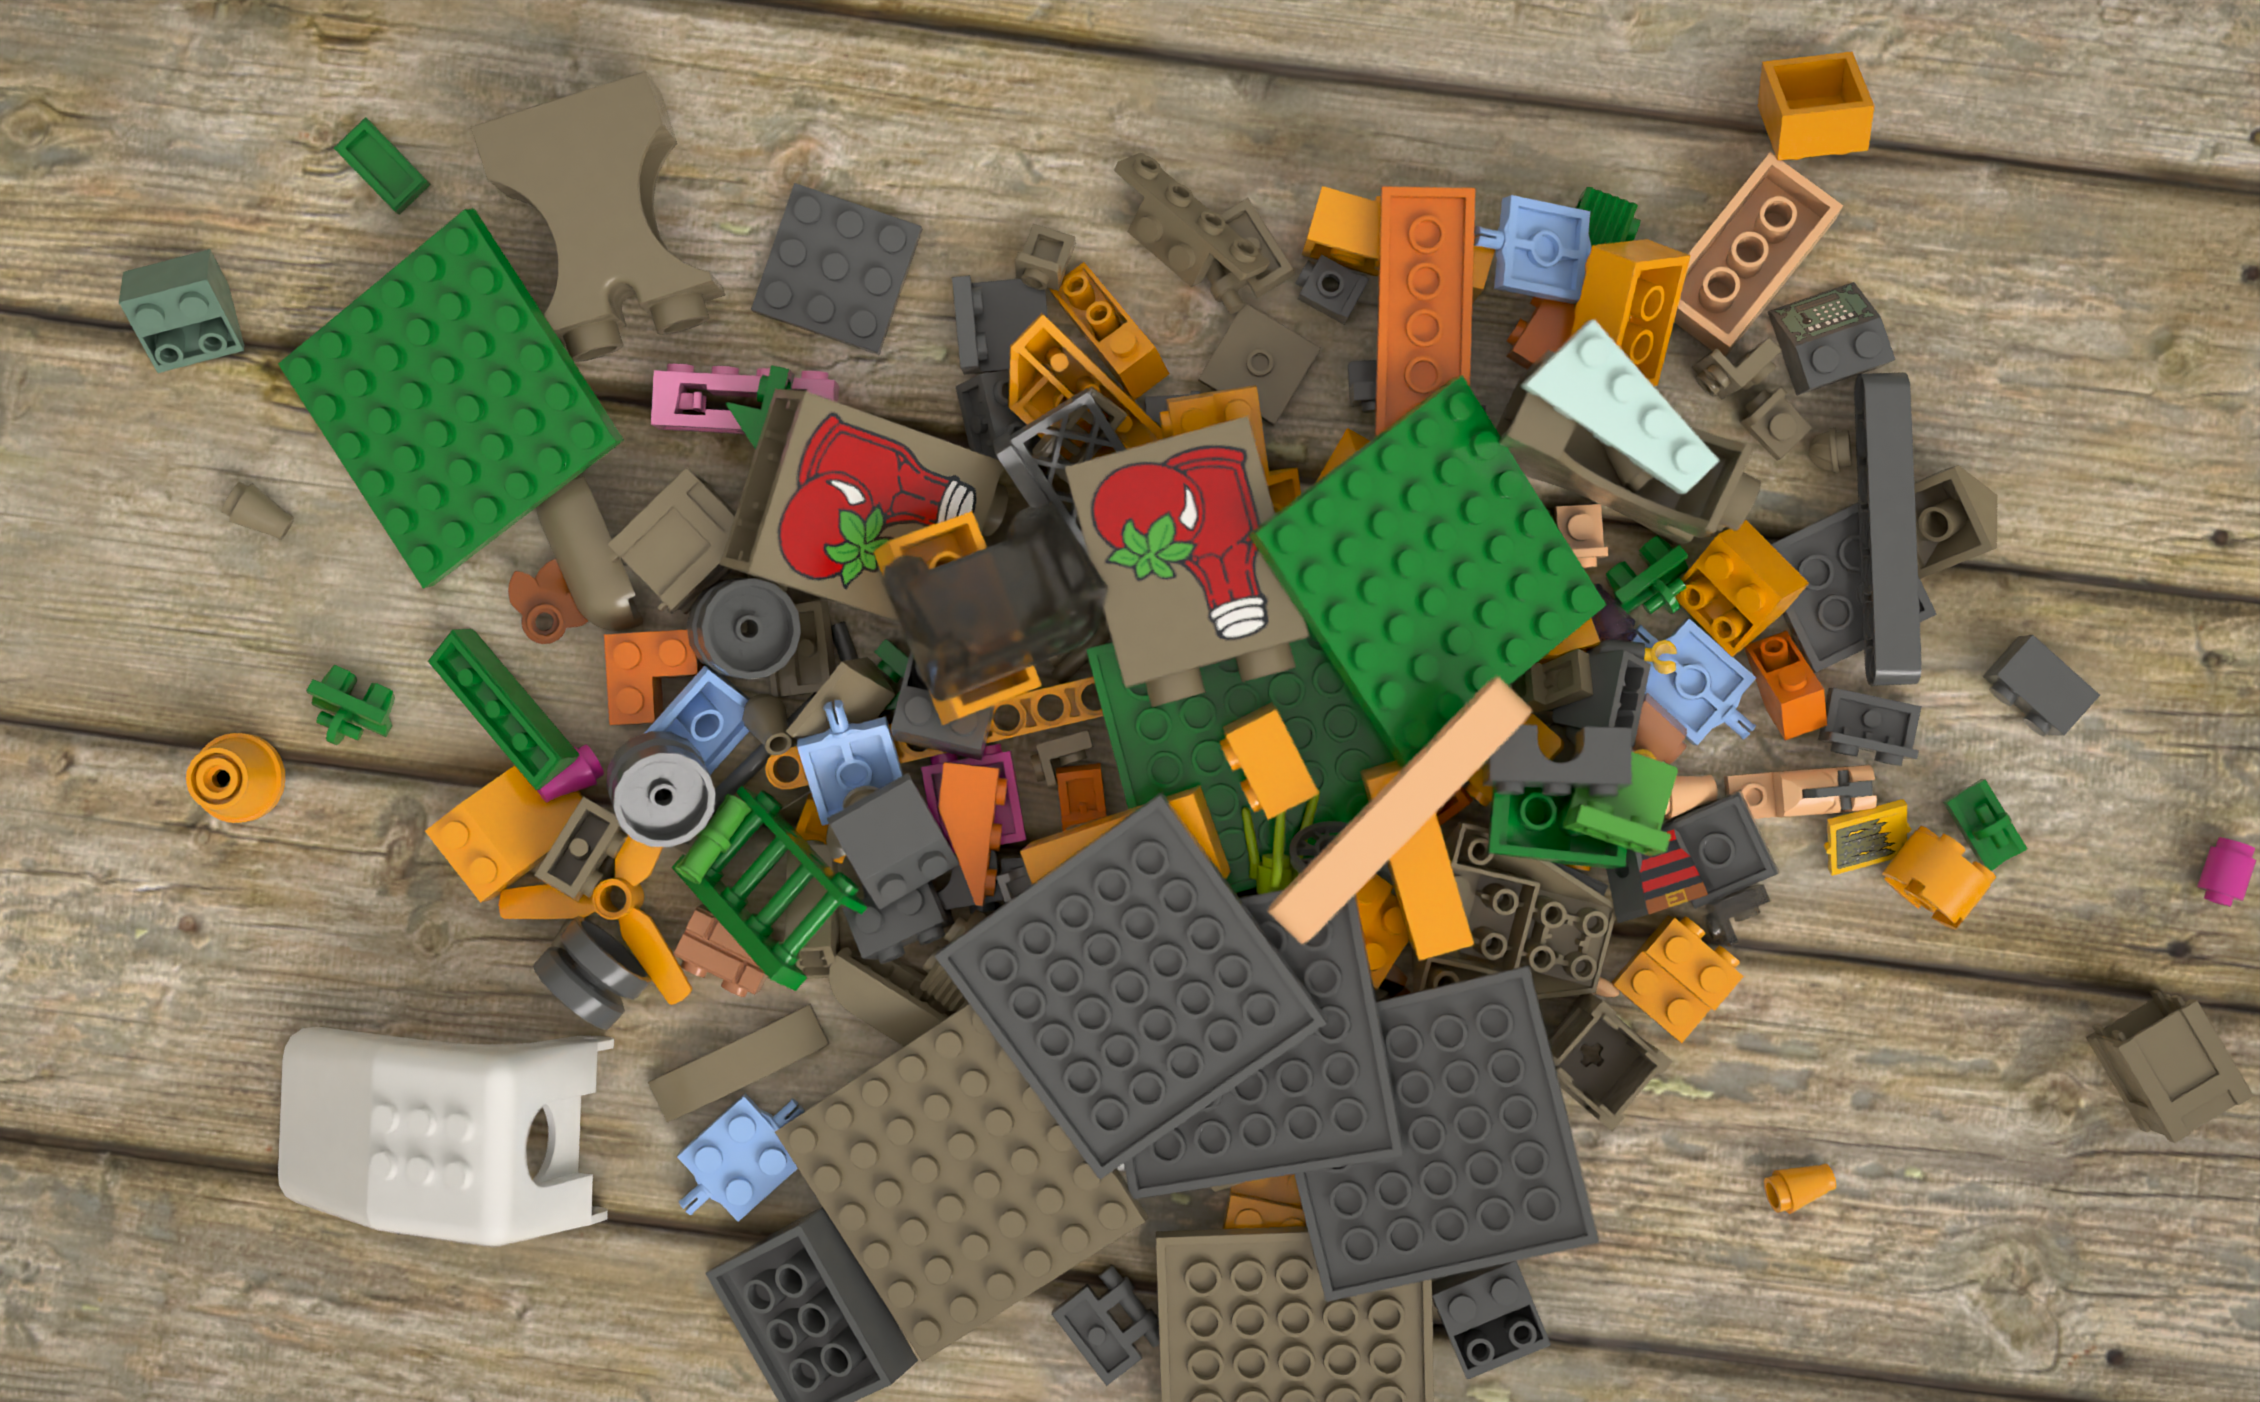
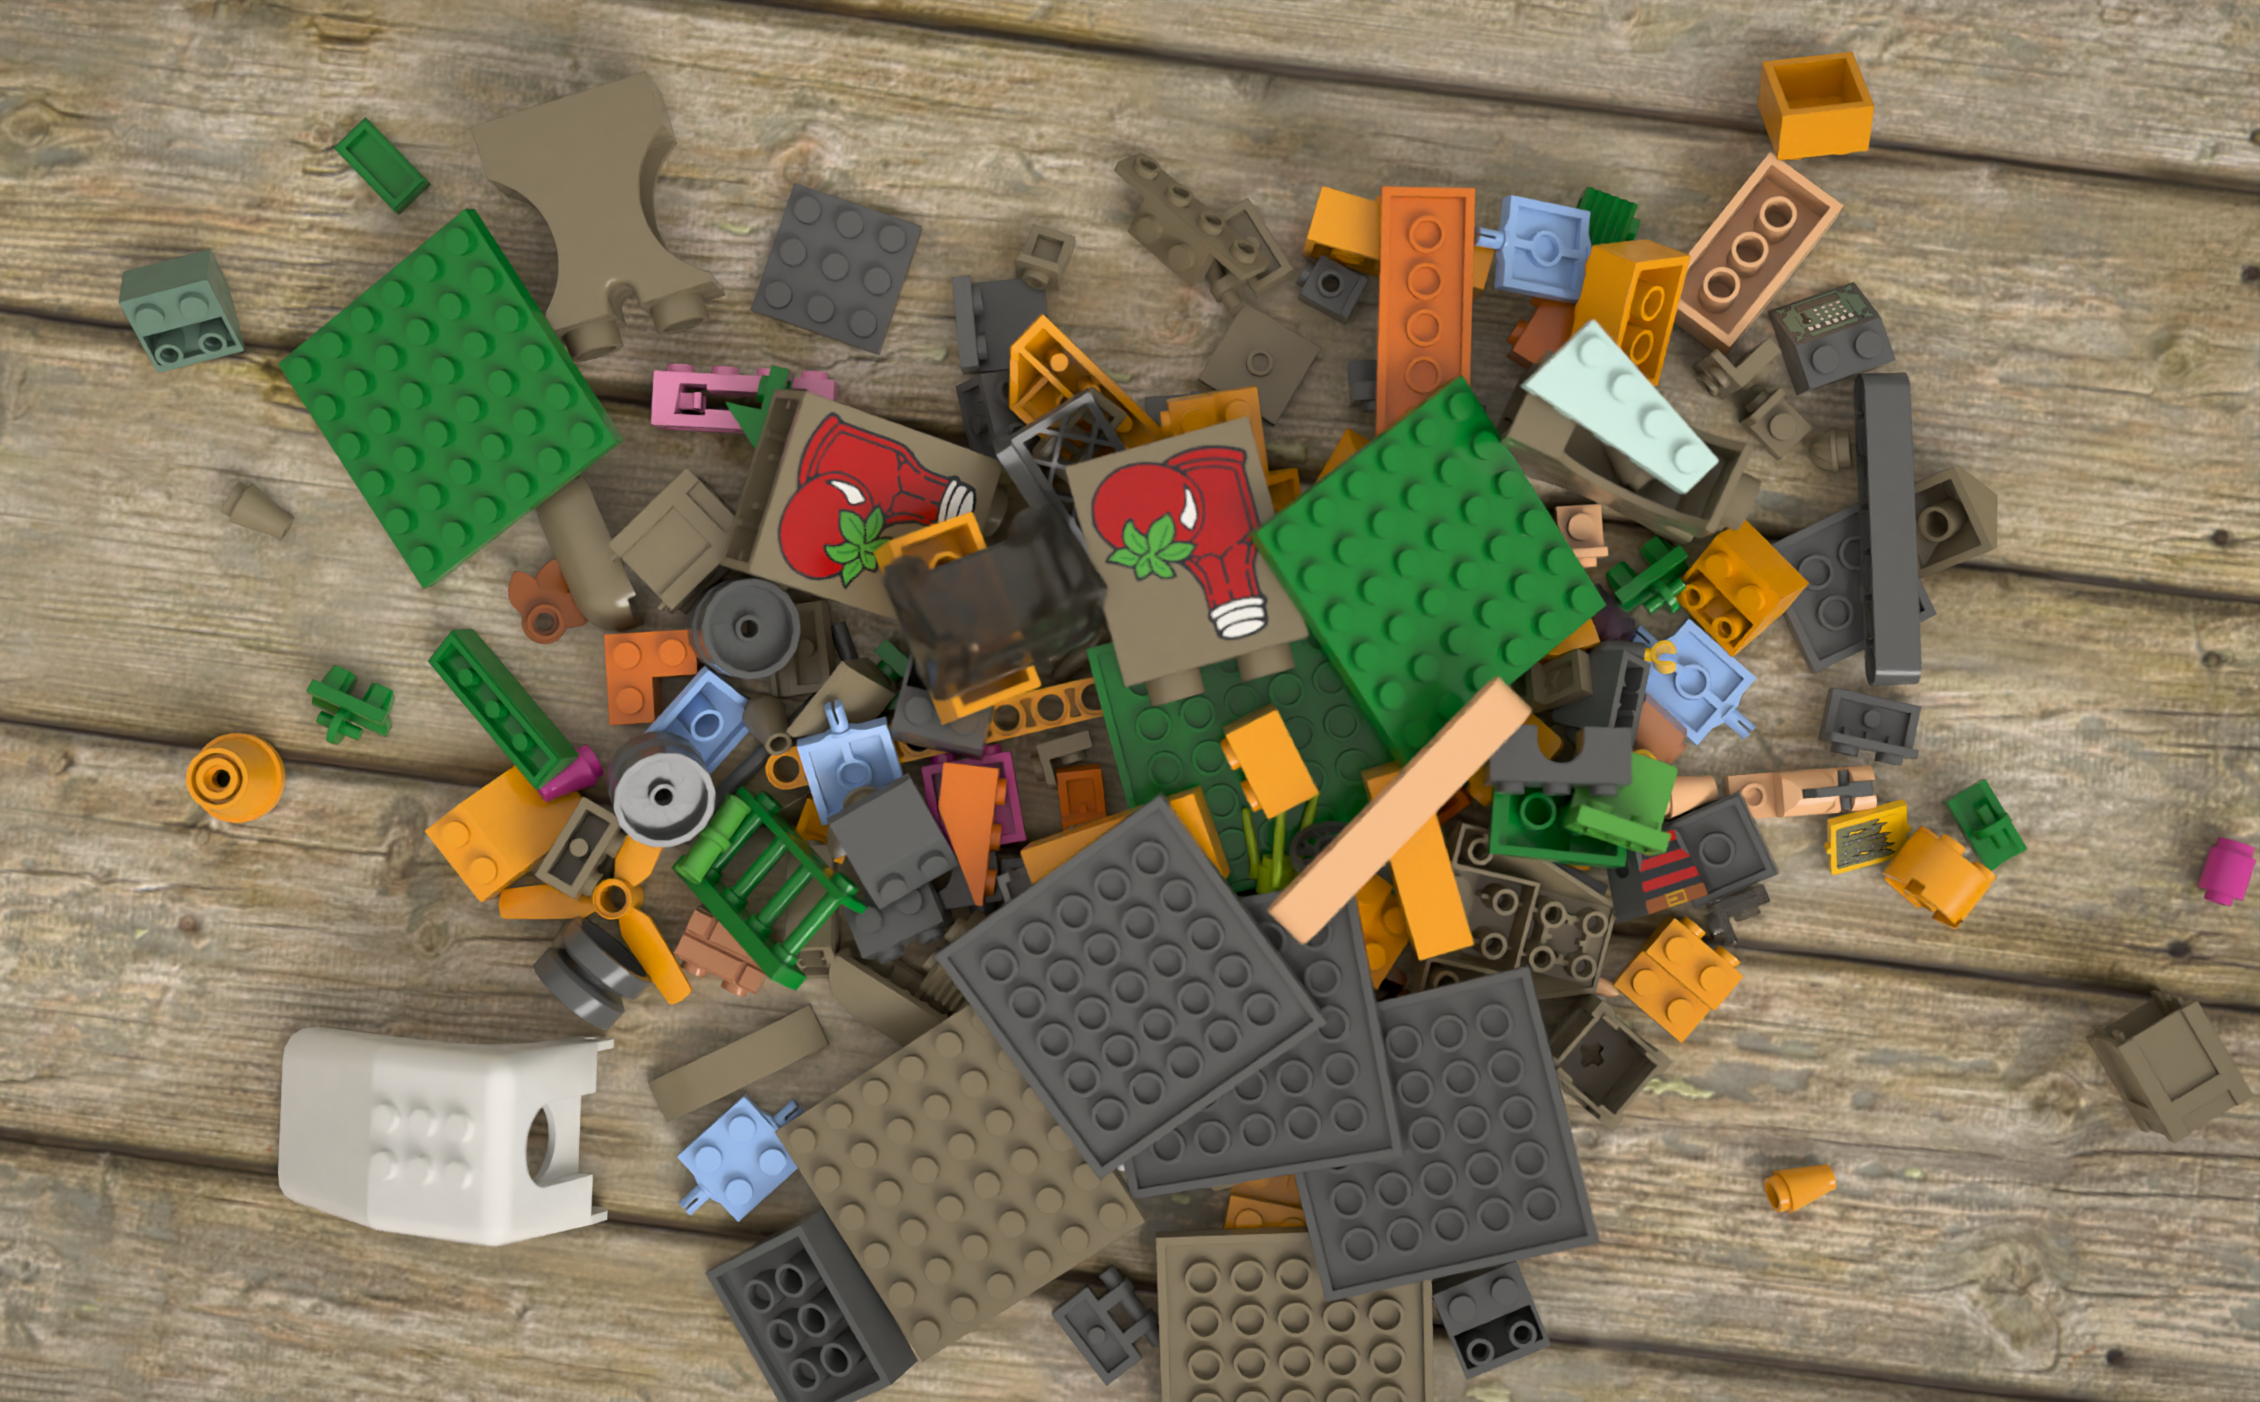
light orange slope [1048,262,1170,401] -> none
orange slope [1745,631,1827,741] -> none
dark grey brick [1983,635,2100,736] -> none

